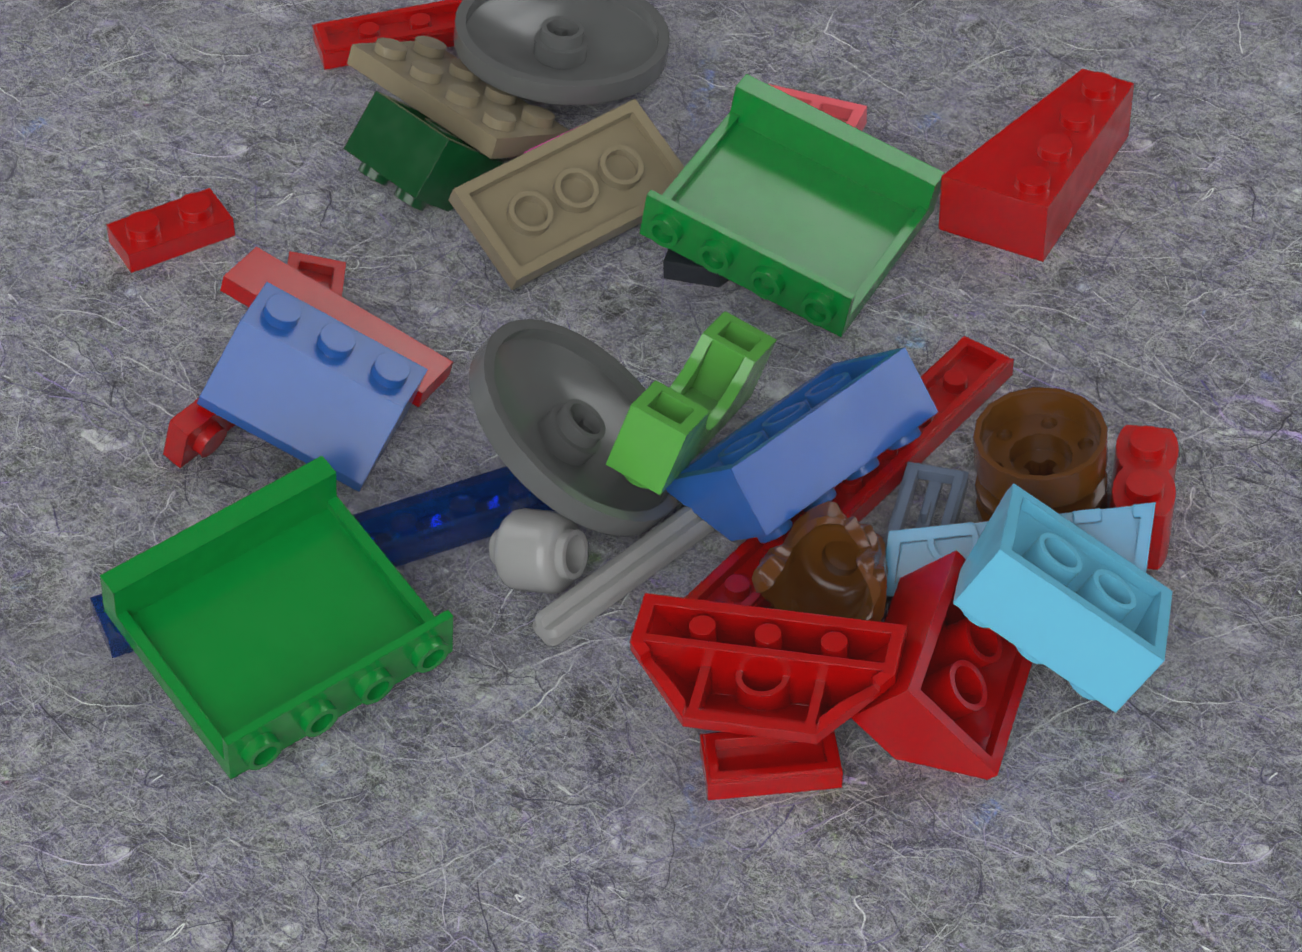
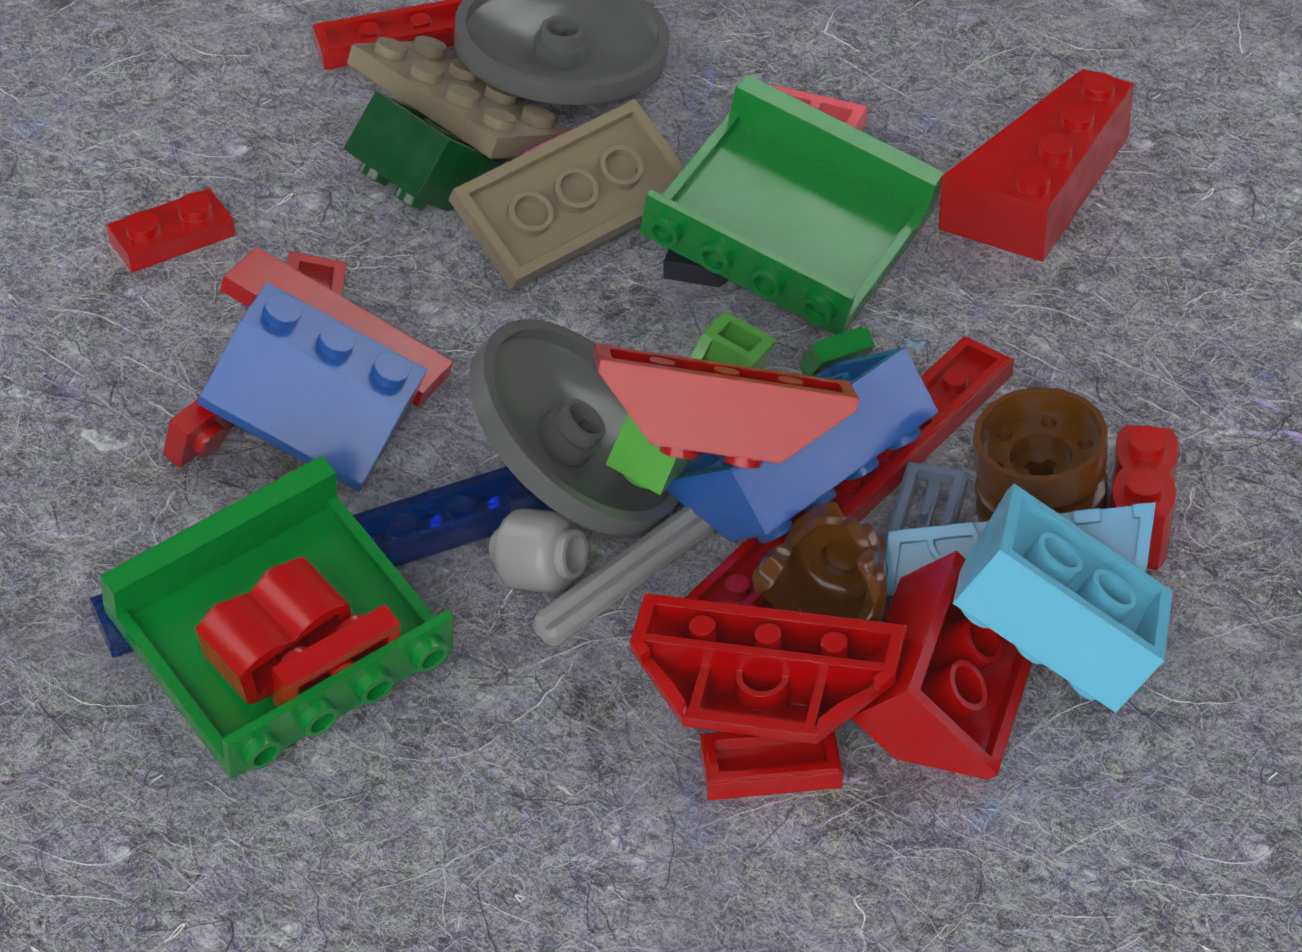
none -> red brick [195,557,352,705]
none -> red plate [272,604,400,707]
none -> wedge [593,343,859,468]
none -> green tile [799,326,875,376]

